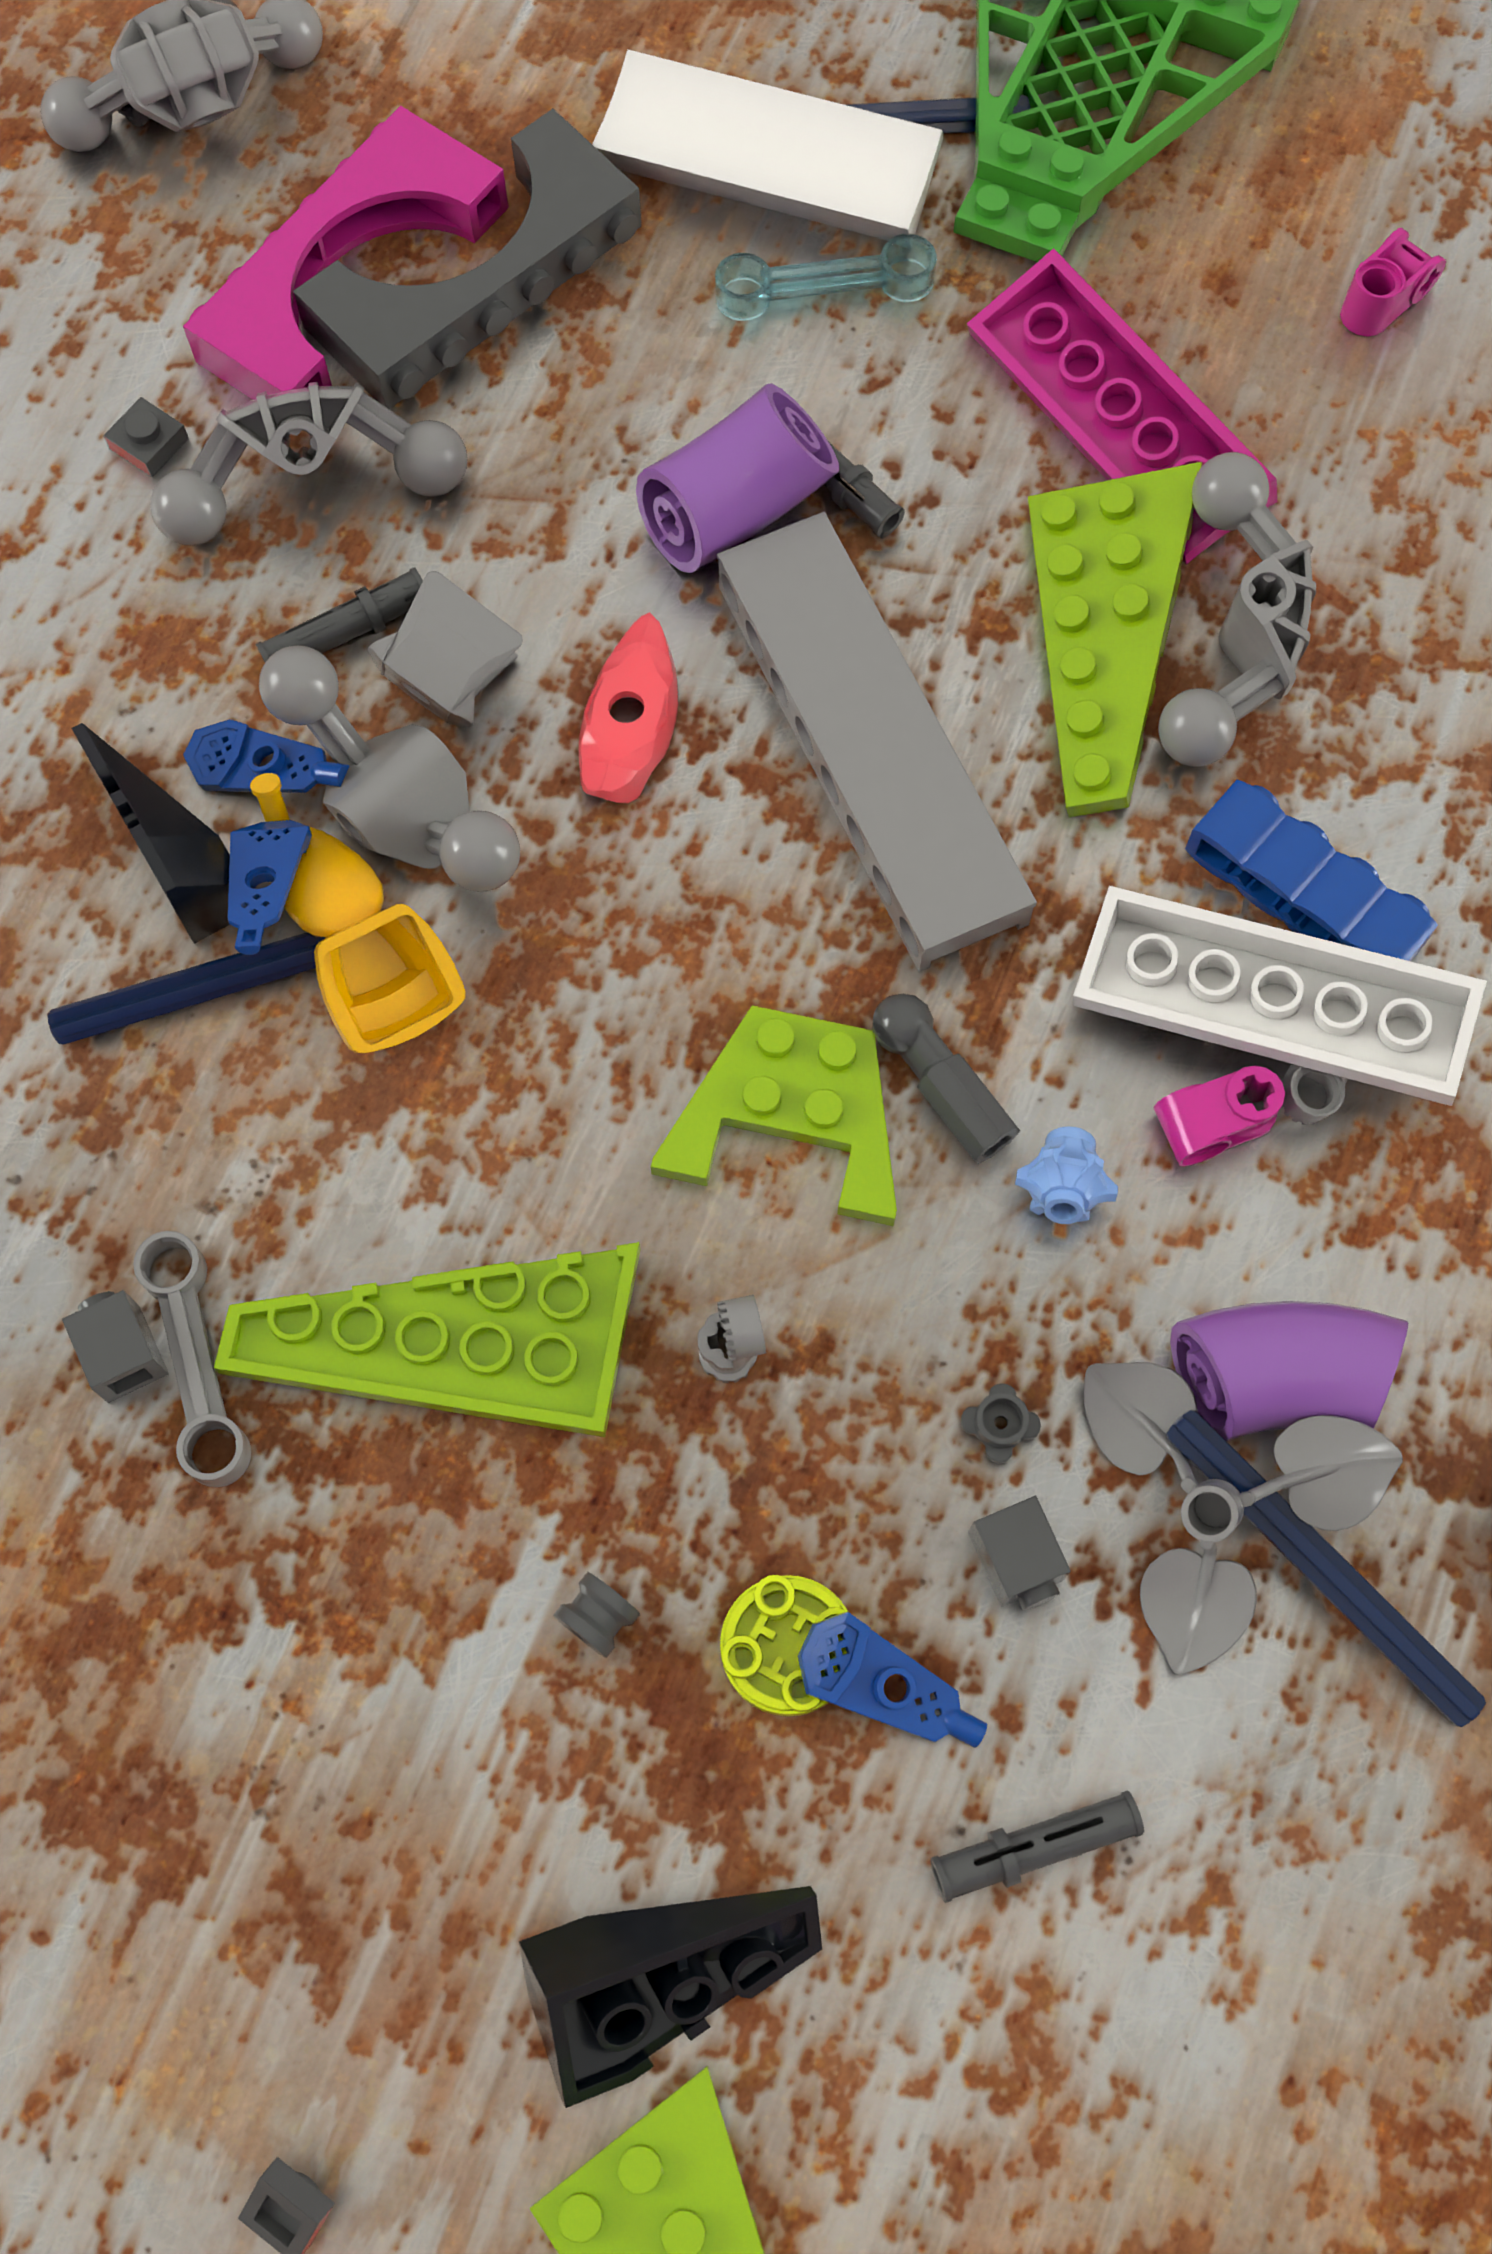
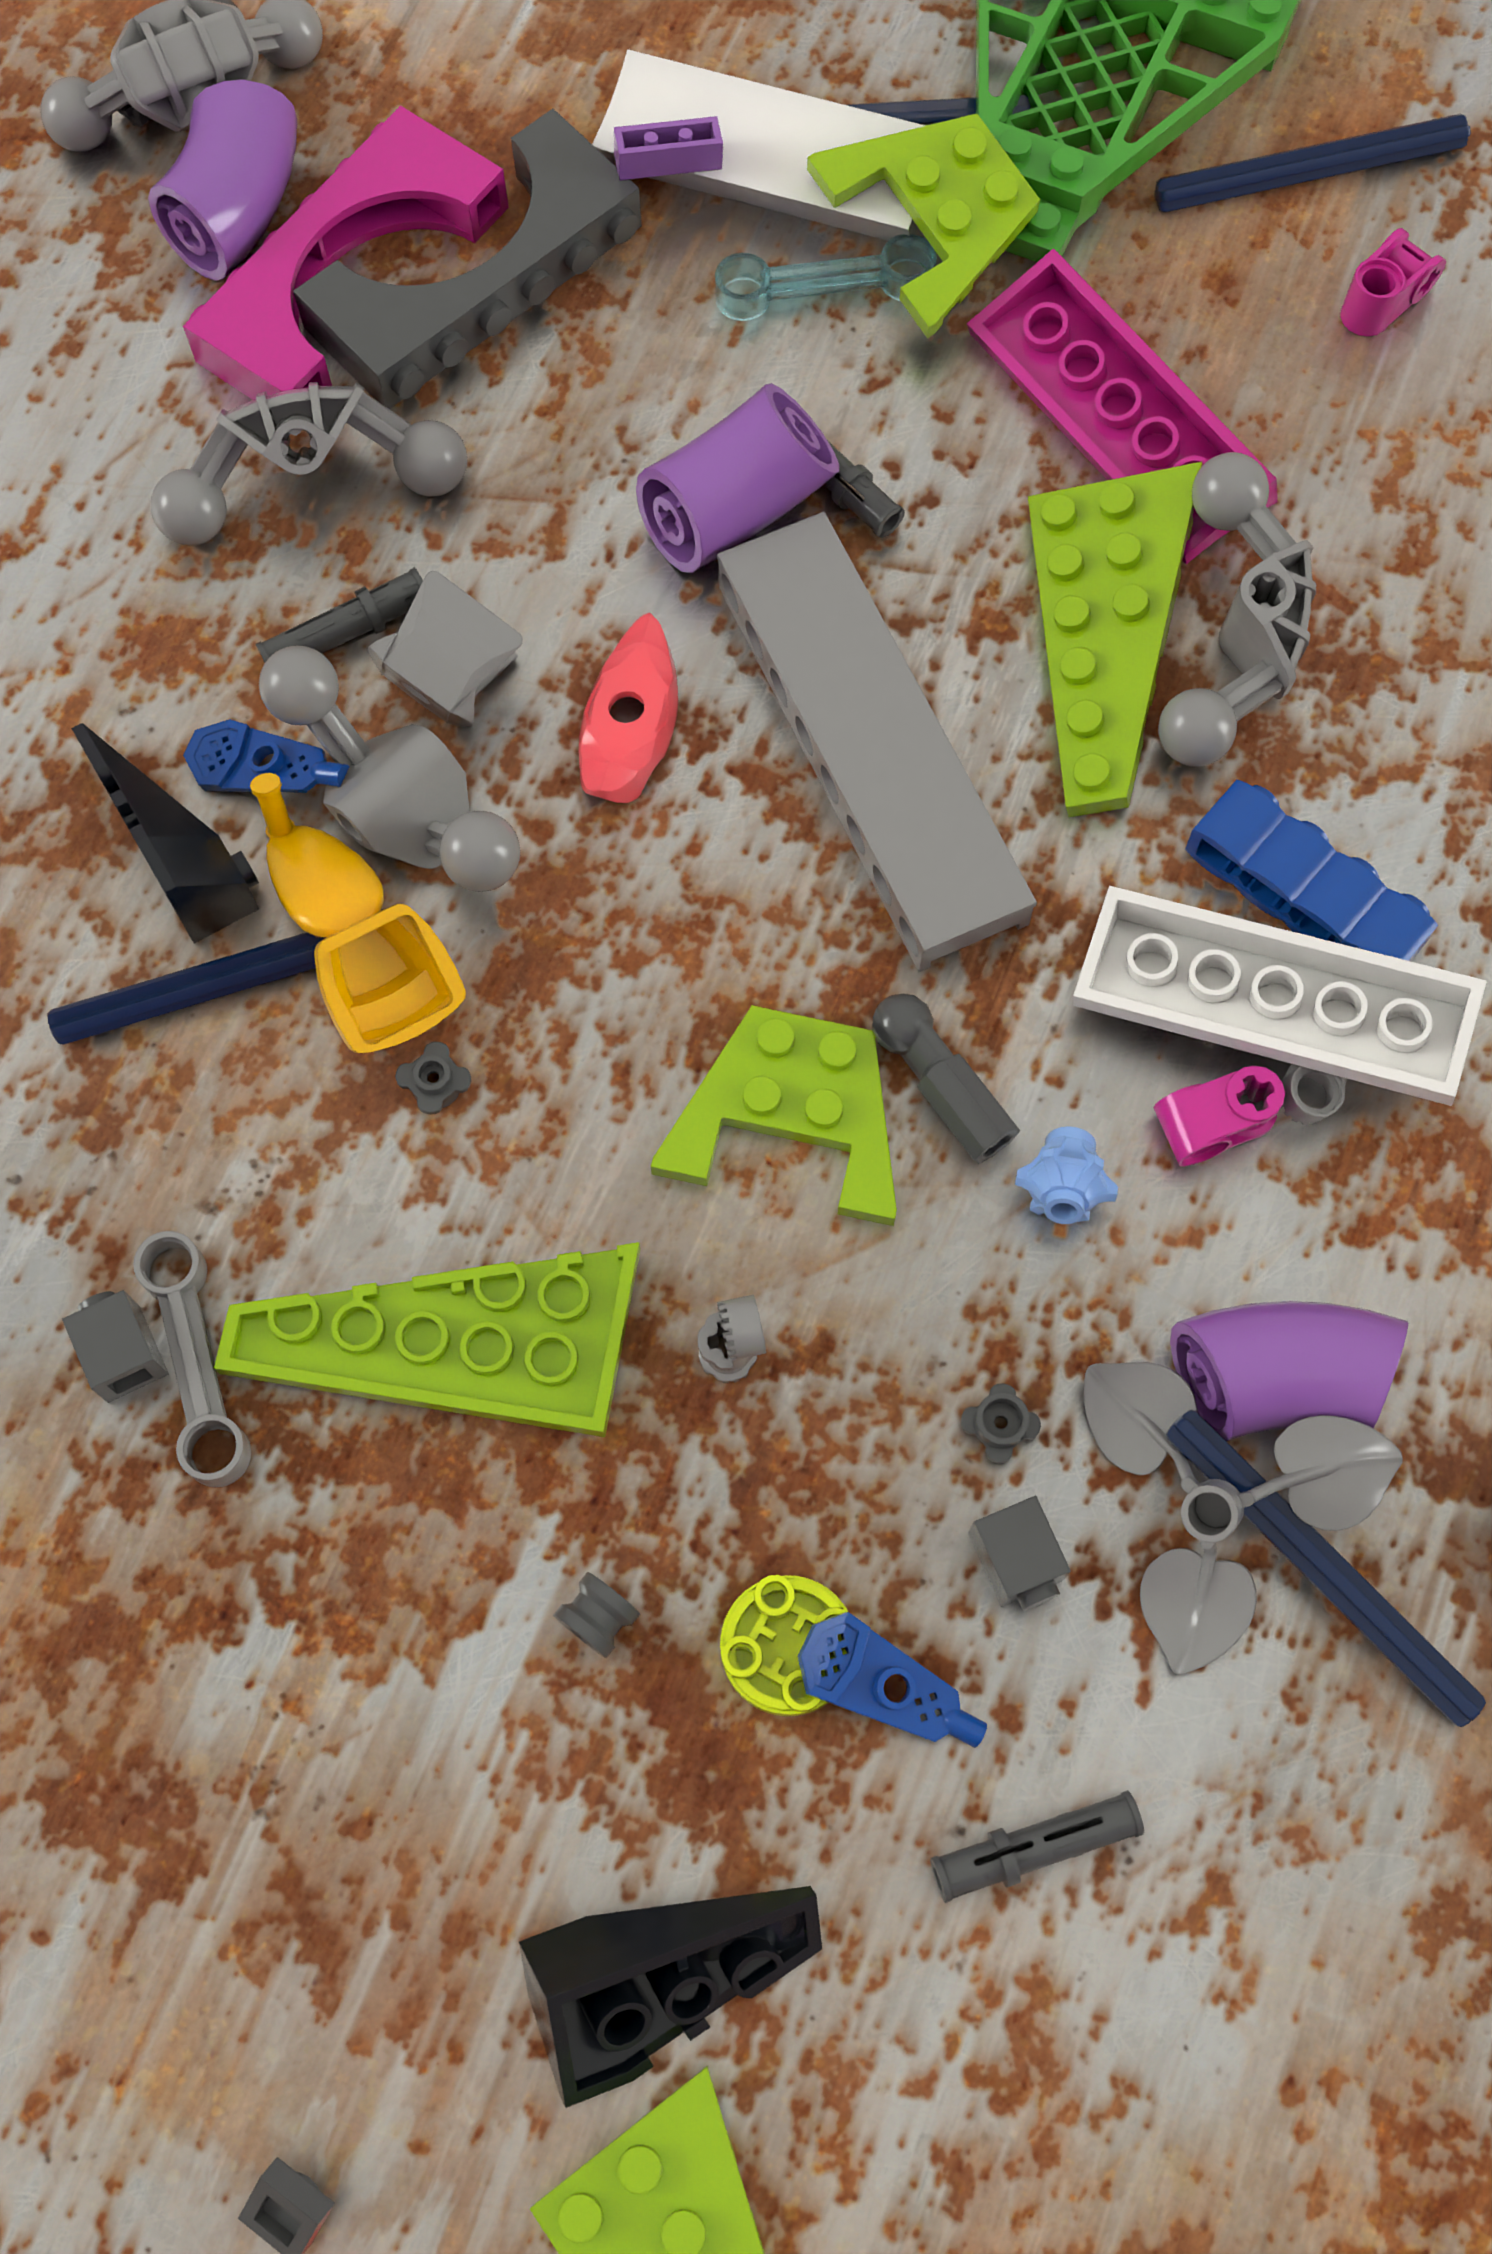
dark grey plate [103,397,189,477] -> none
blue piece [228,820,312,955] -> none
none -> medium lavender brick [148,80,297,281]
none -> dark grey plate [395,1042,472,1115]
none -> medium lavender piece [613,116,723,180]
none -> lime wing [807,113,1040,338]
none -> dark blue axle [1154,114,1471,213]

